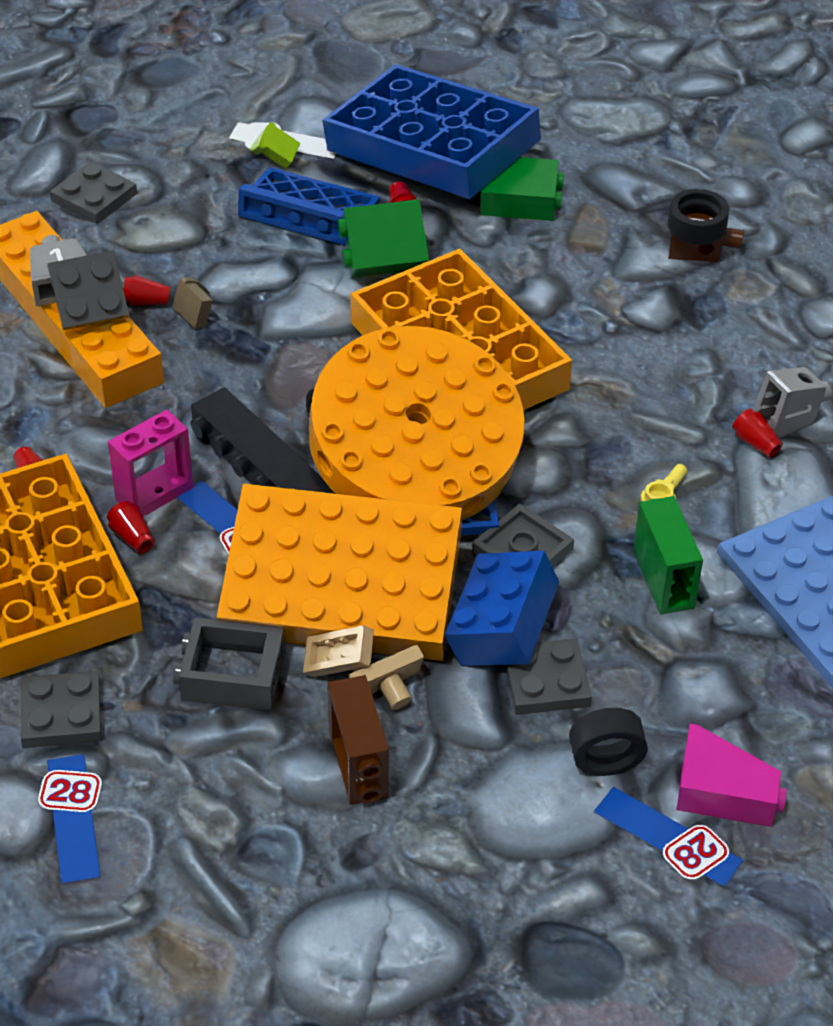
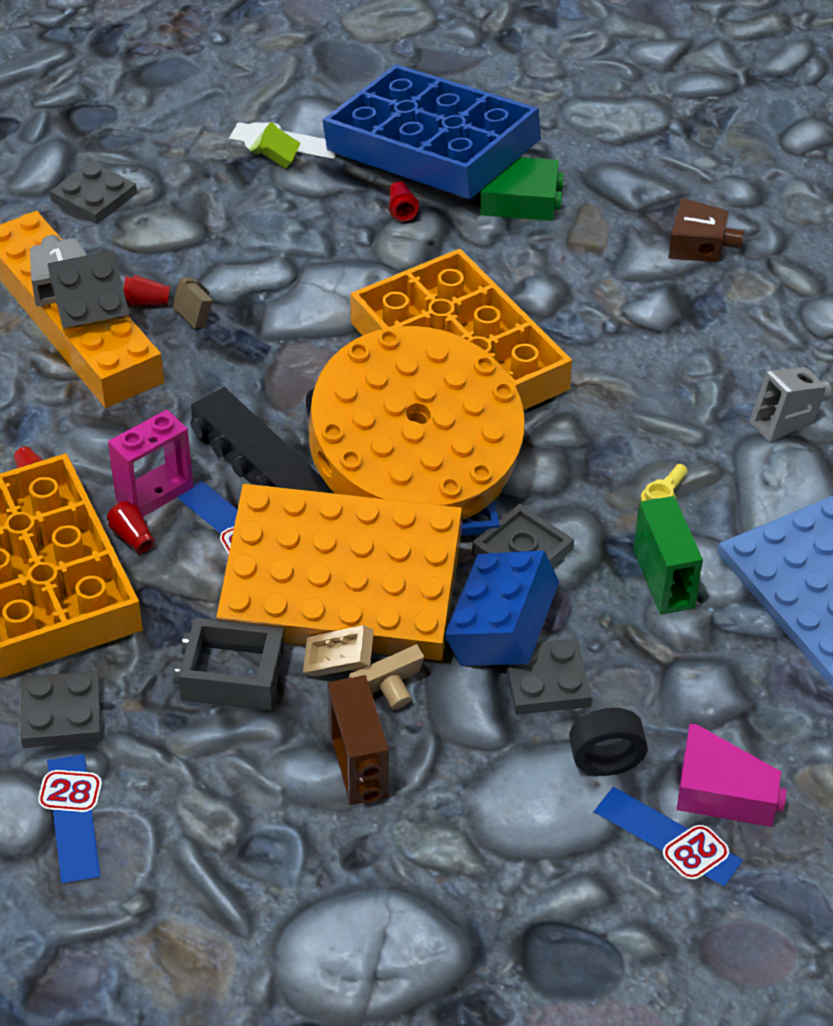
blue fence [238,167,380,246] -> none
green brick [337,199,429,278] -> none
black tyre [667,188,729,245] -> none
red cone [732,408,783,458] -> none

